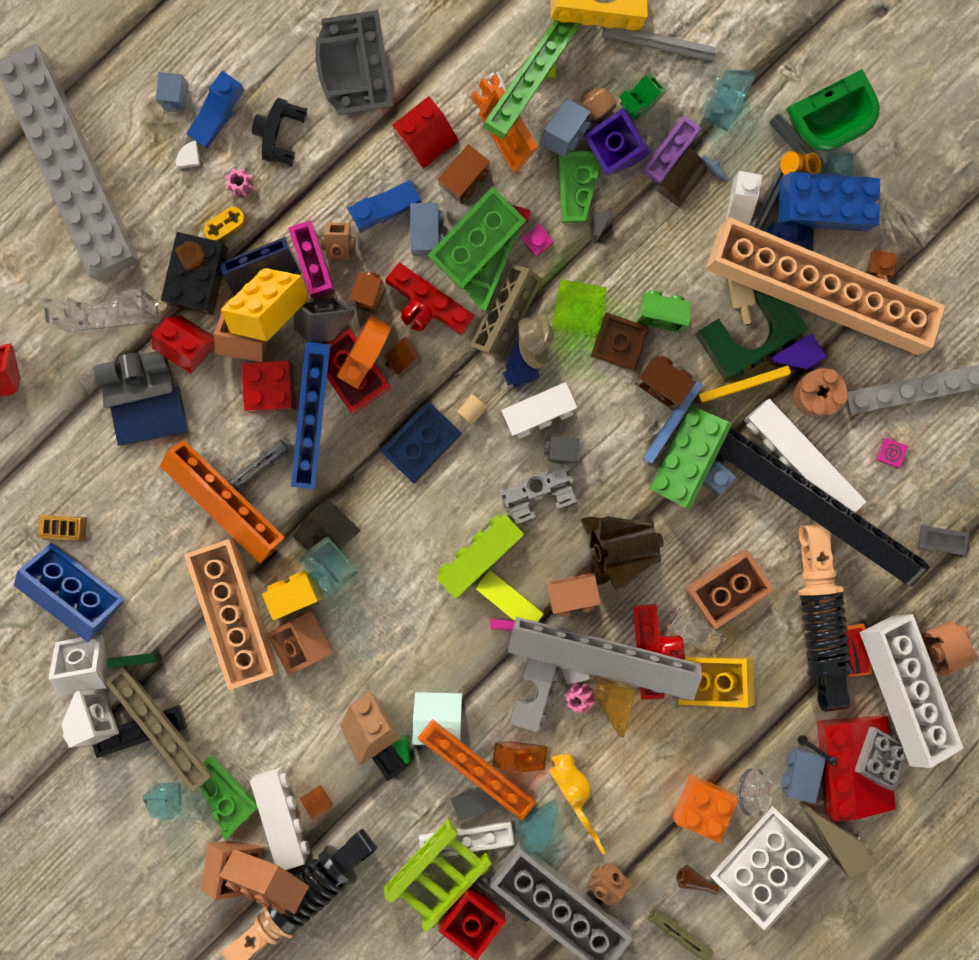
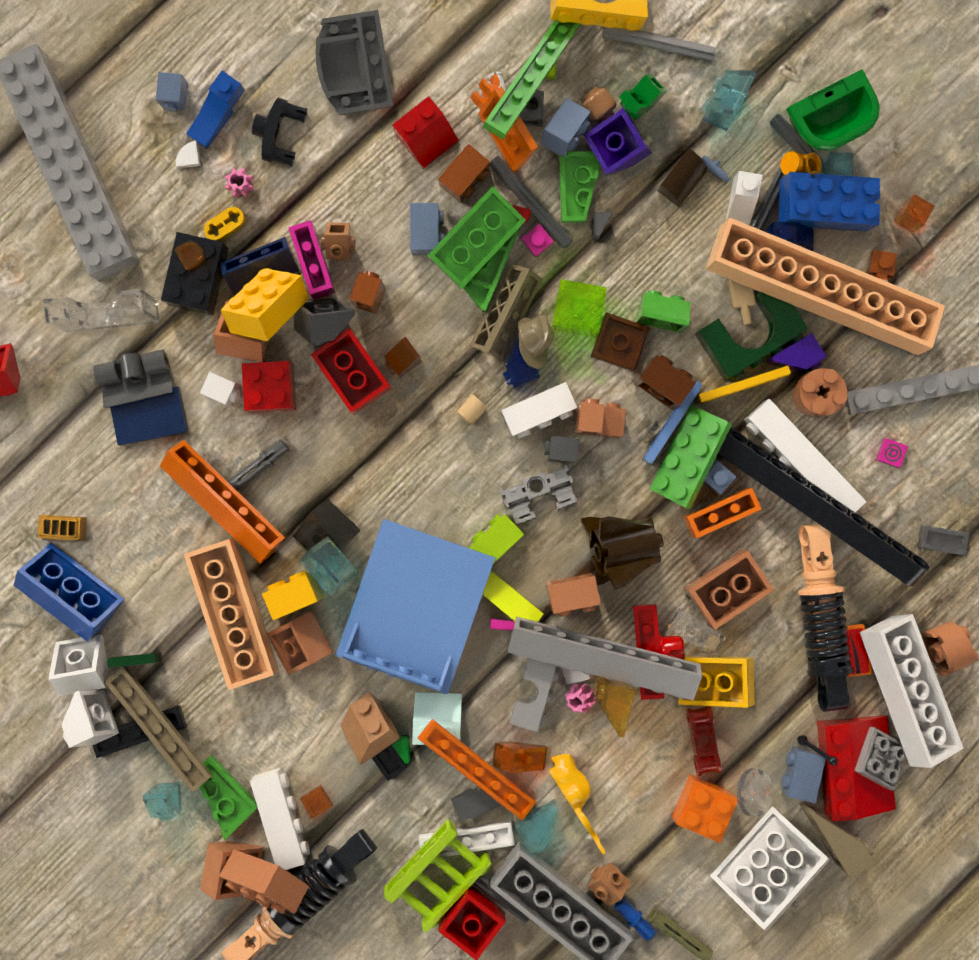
red slope [151,315,215,374] -> none
blue brick [291,342,330,489] -> none
orange arch [336,313,391,389] -> none
blue slope [347,179,422,233] -> none
dark blue tile [380,401,462,483] -> none
red plate [385,262,475,336] -> none
medium lavender tile [641,115,702,186] -> none
reddish brown cone [676,865,719,895] -> none
none -> white brick [200,372,240,406]
none -> medium blue door [336,519,495,694]
none -> dark grey axle [490,156,573,249]
none -> dark grey brick [520,90,544,127]
none -> nougat brick [574,398,626,438]
none -> blue axle [614,897,655,941]
none -> orange brick [682,488,762,538]
none -> clear red piece [686,706,722,777]
none -> clear orange brick [893,194,935,233]

